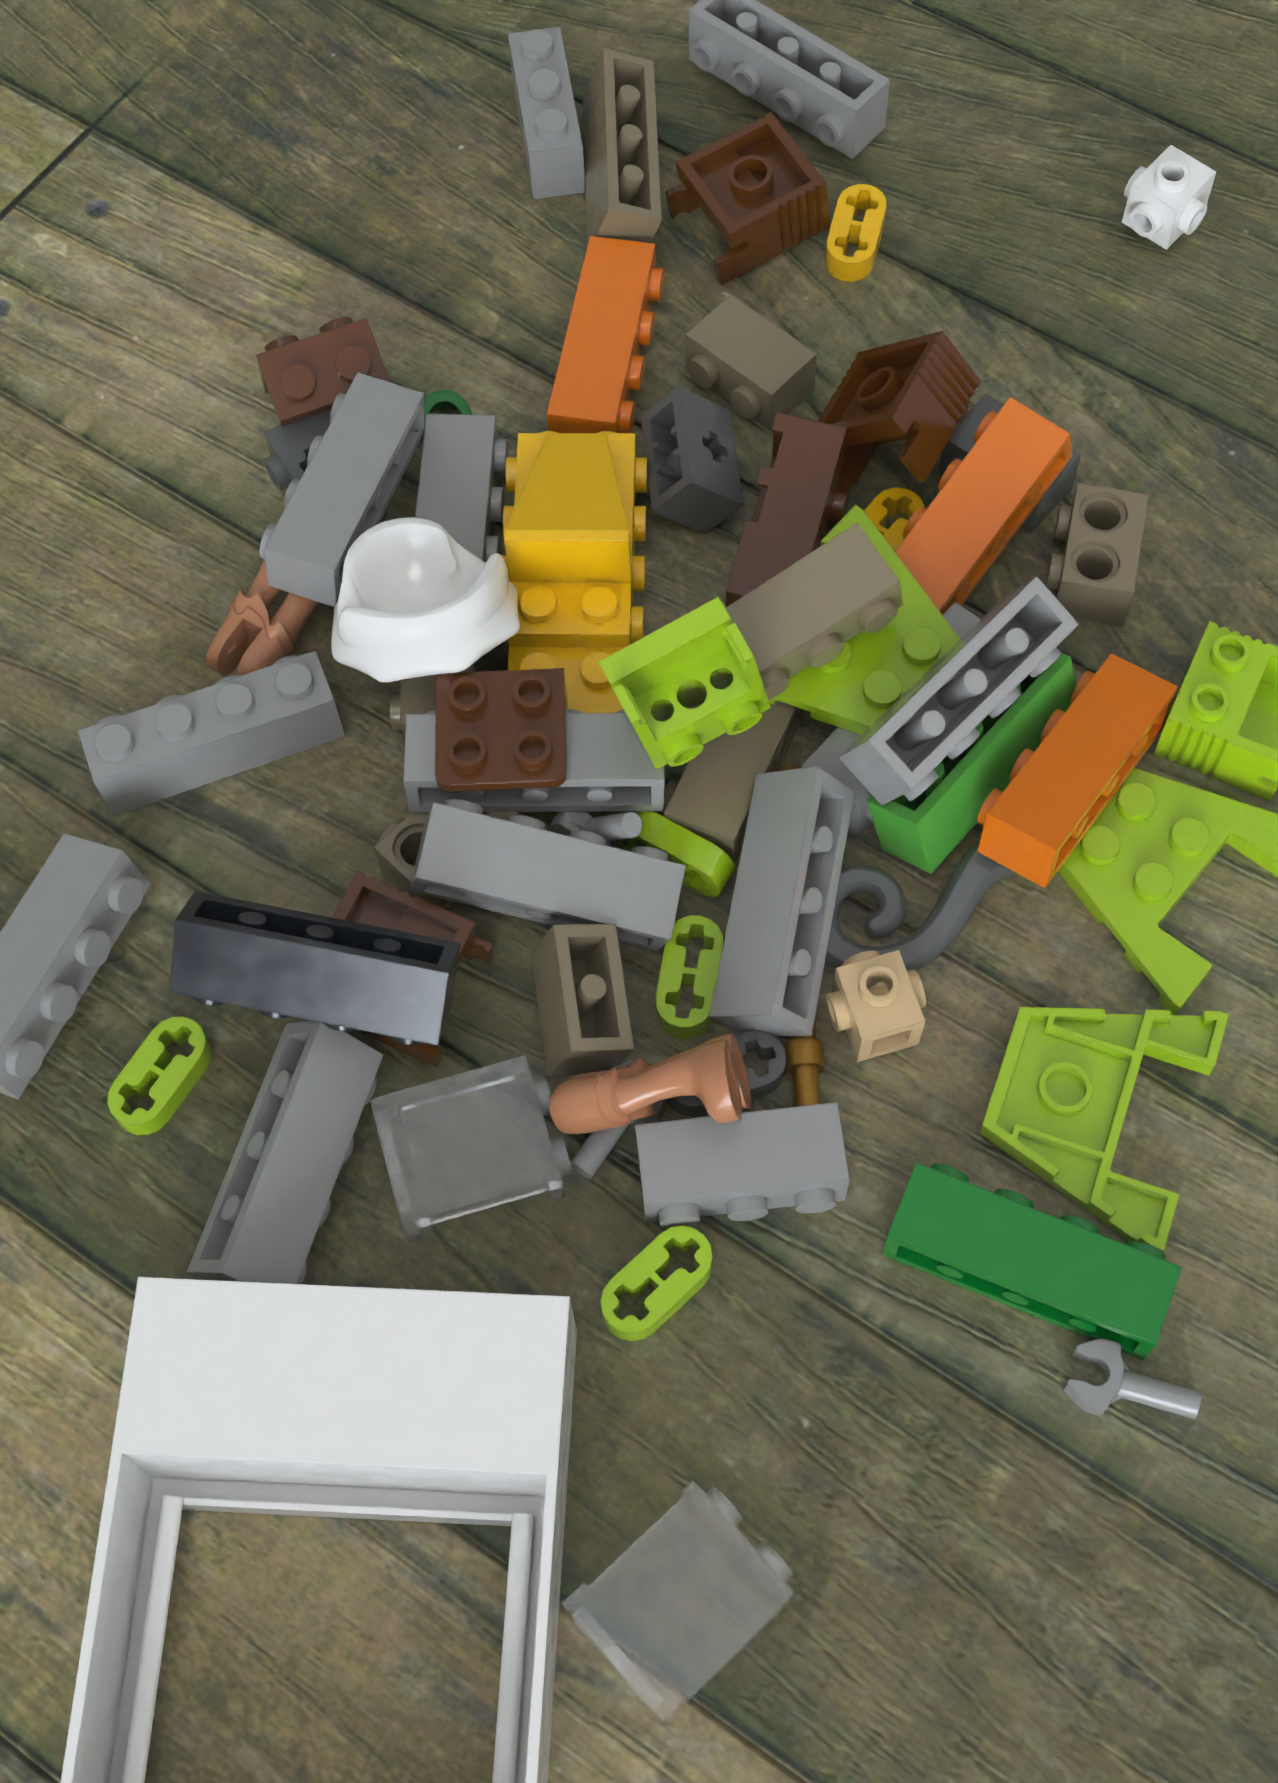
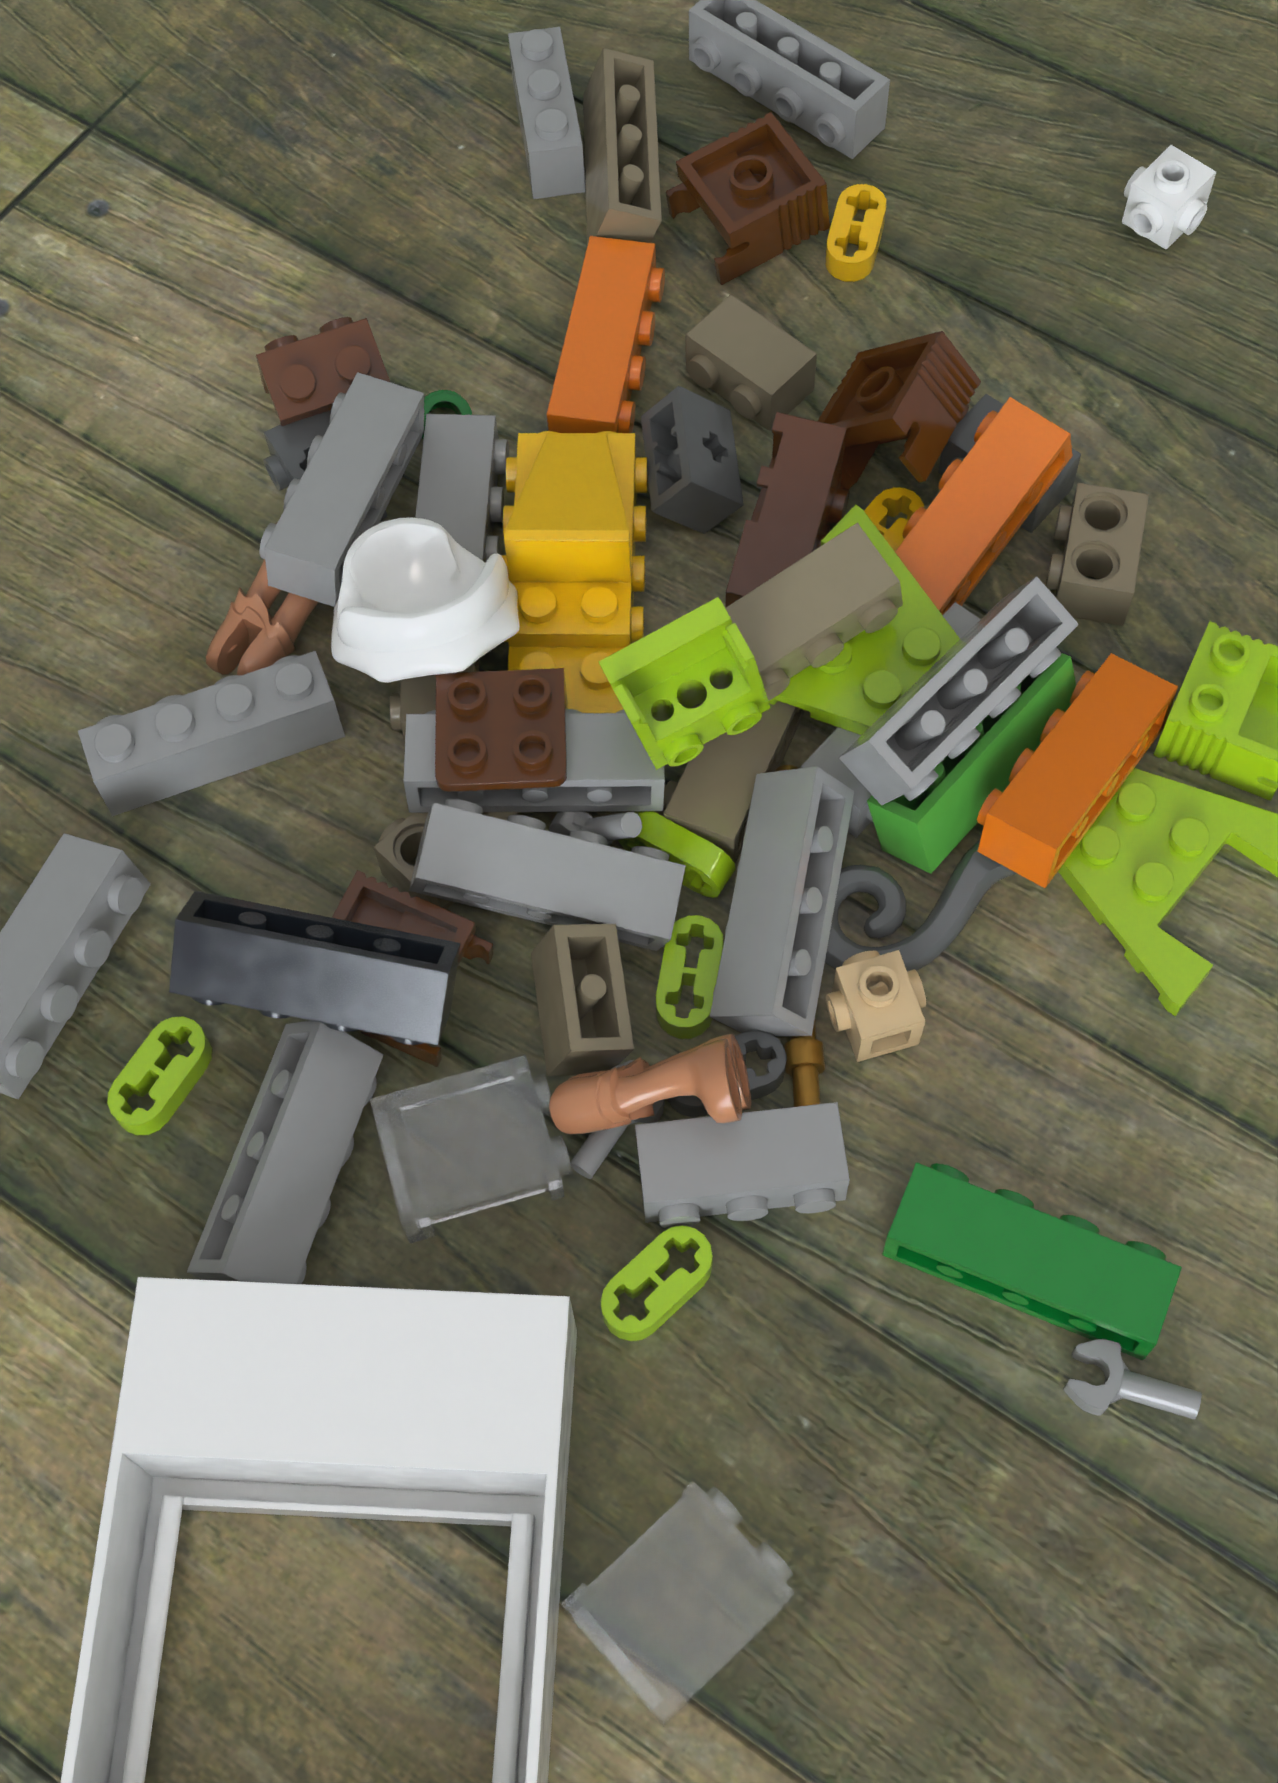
lime wing [979,1007,1229,1252] -> none

